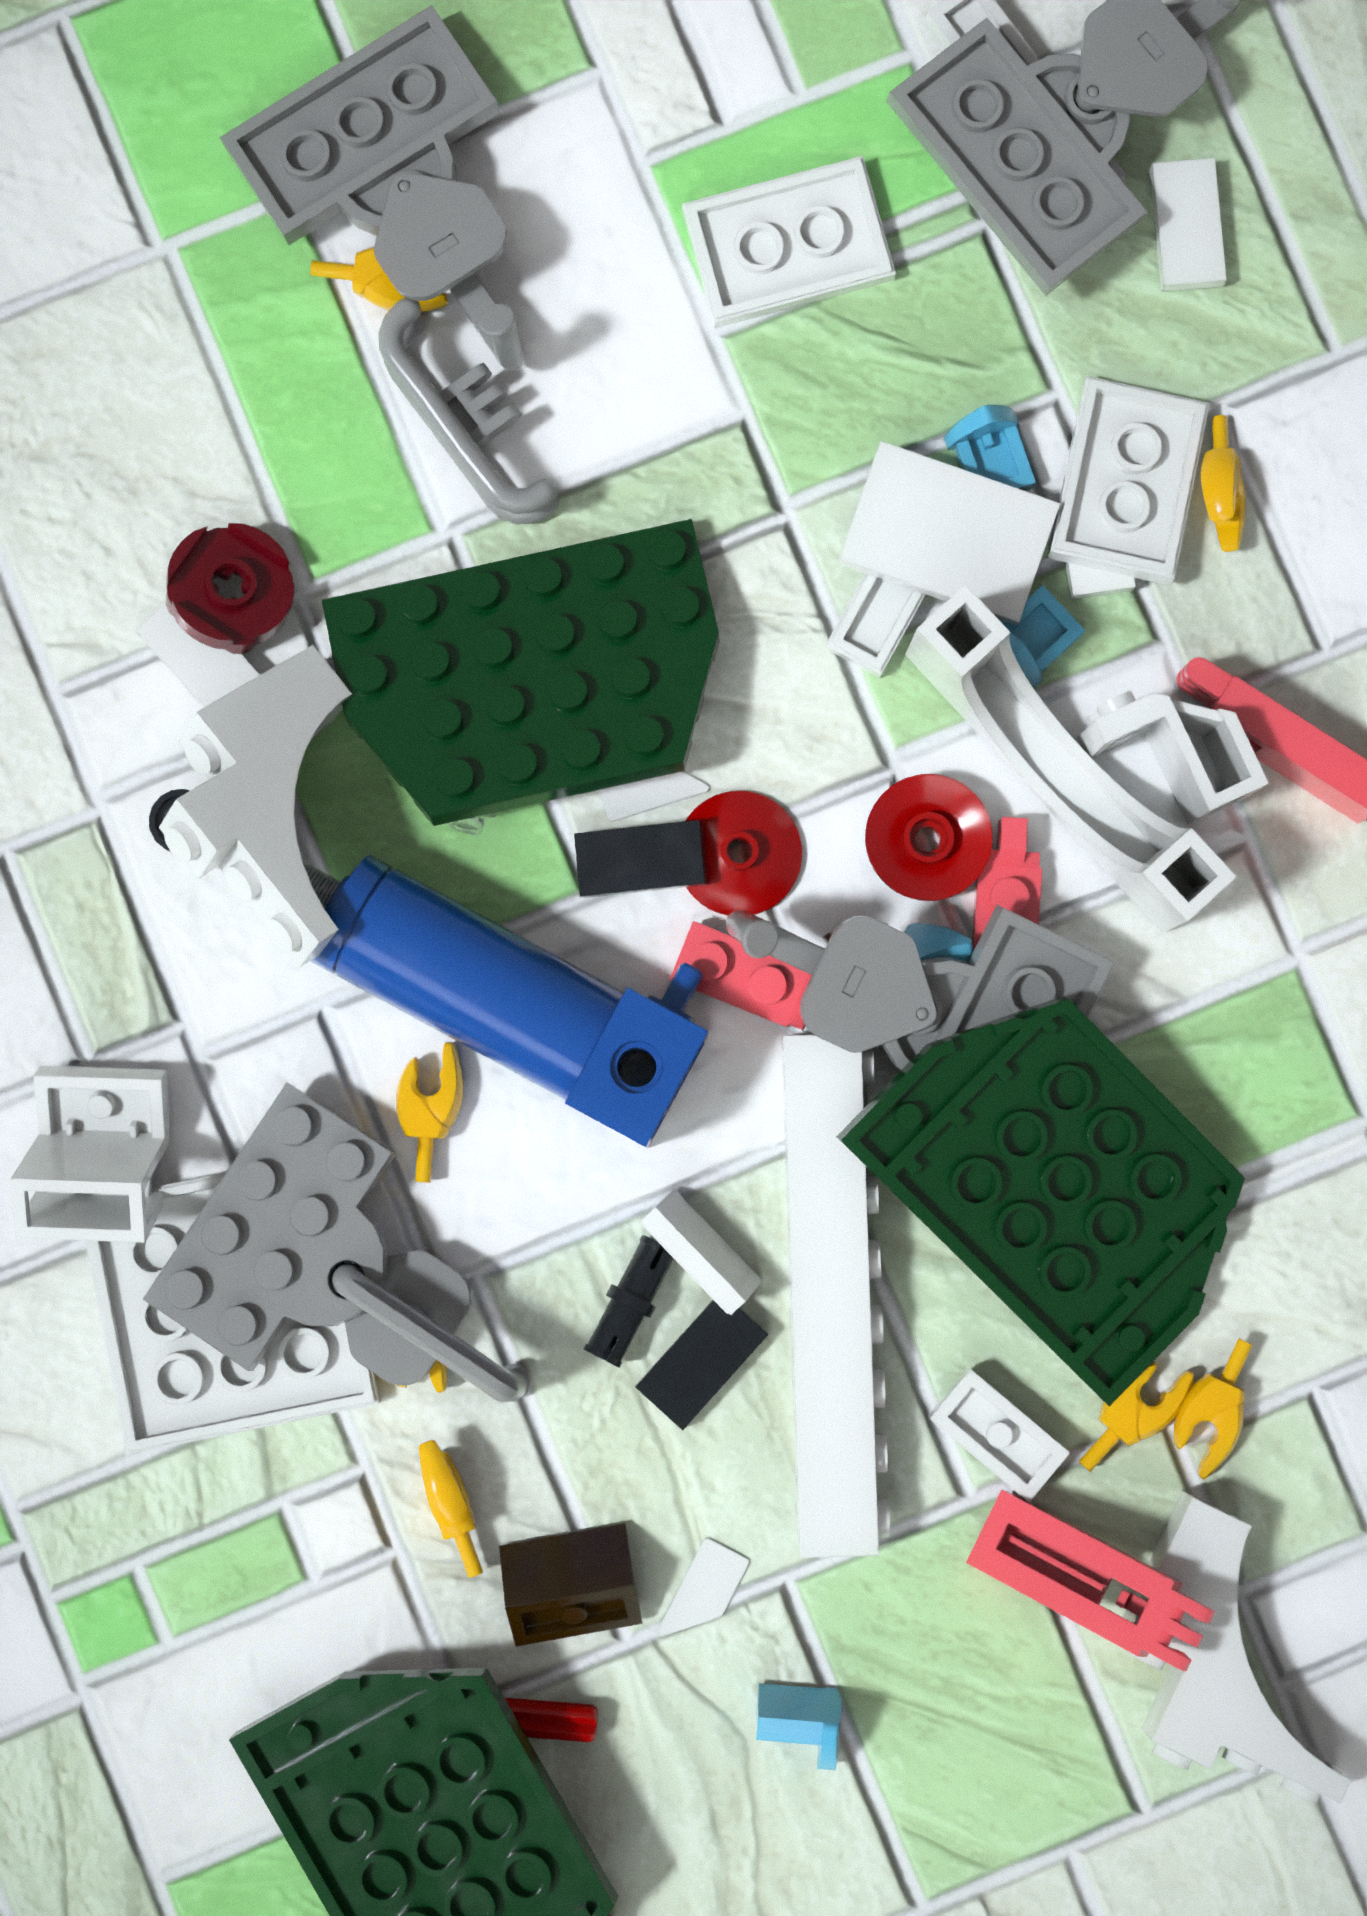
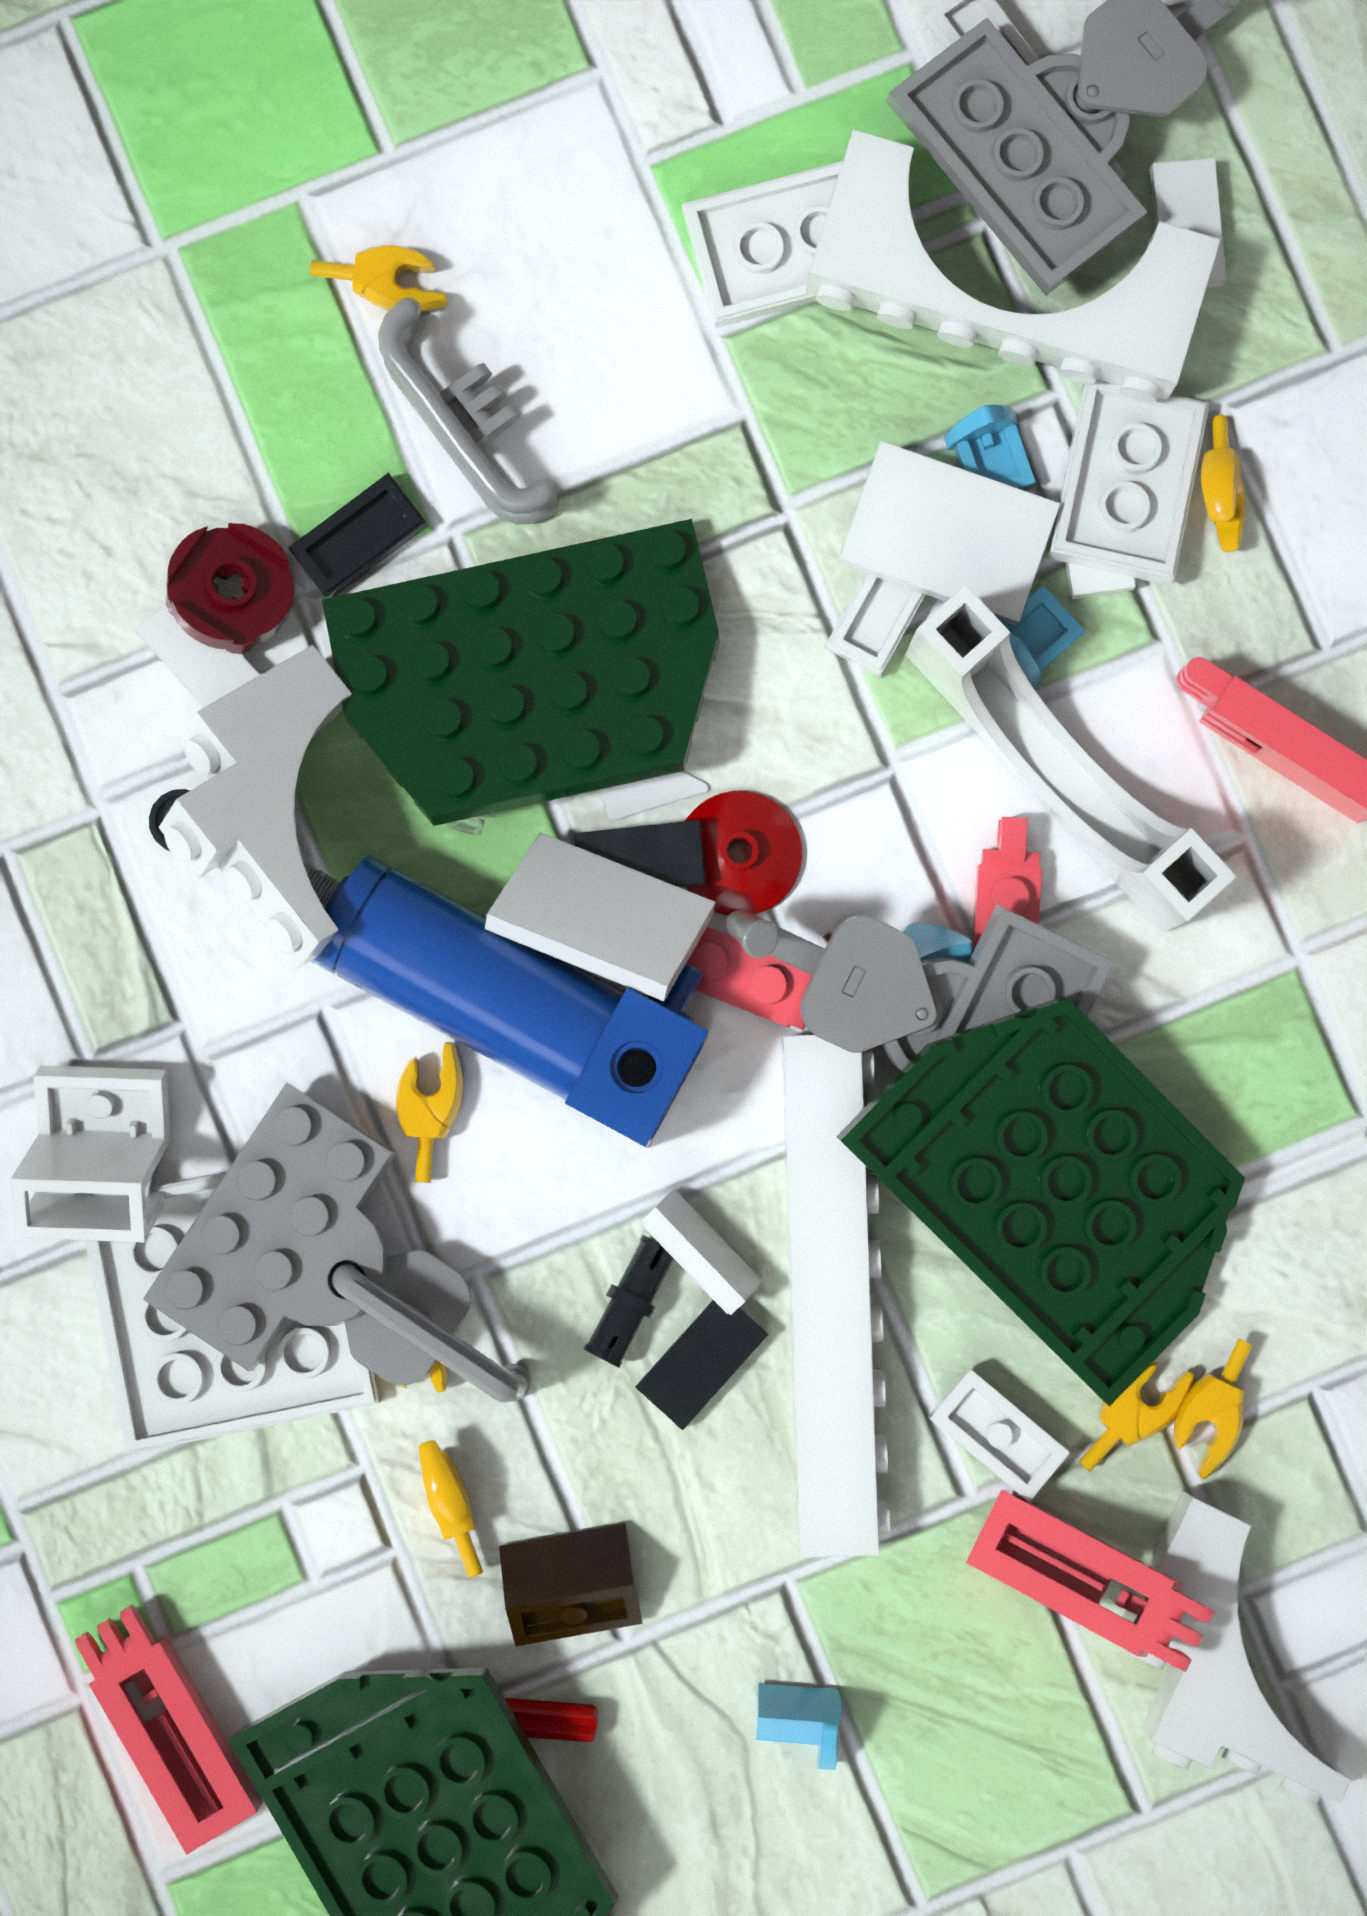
light grey plate [220,5,525,371] -> none
white sticker [657,1538,749,1636] -> none
red dish [865,774,993,901] -> none
white piece [1077,691,1269,825] -> none
none -> coral hinge [75,1605,263,1855]
none -> black tile [288,472,428,599]
none -> white tile [485,832,716,1001]
none -> white arch [806,129,1221,402]

